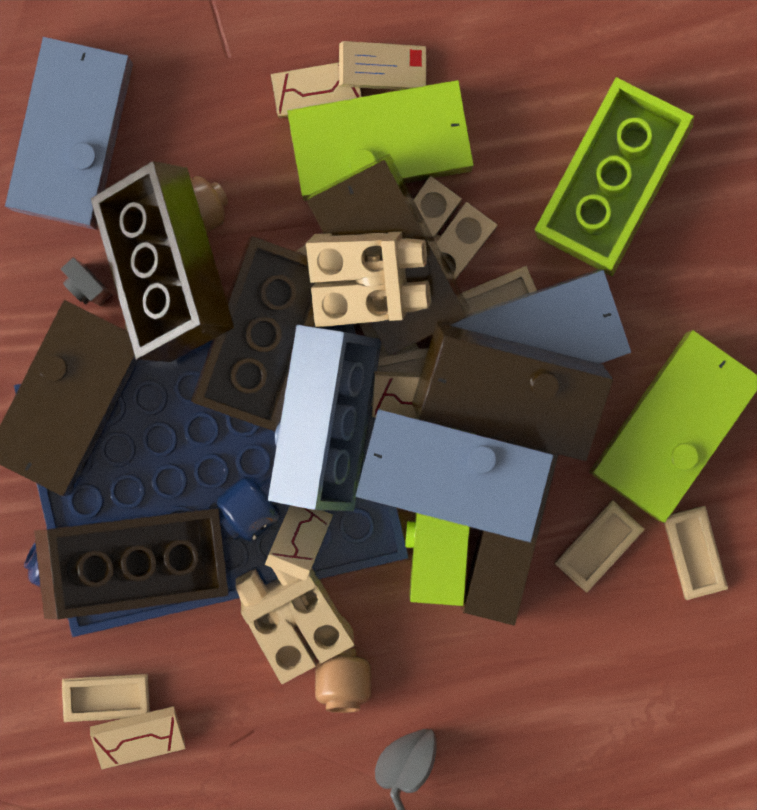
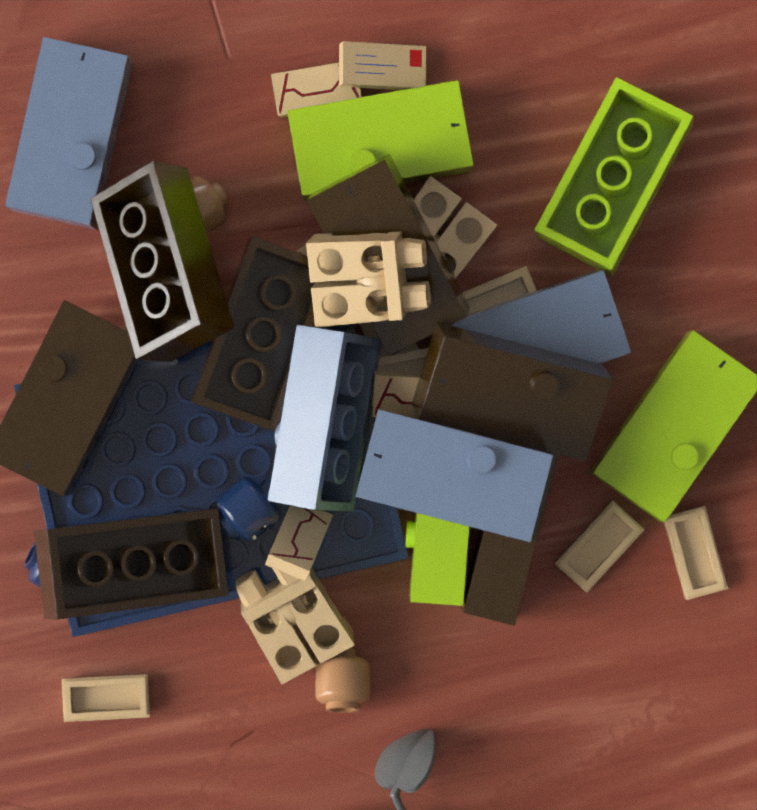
dark grey plate [61,257,113,306] -> none
tan tile [90,706,185,769] -> none

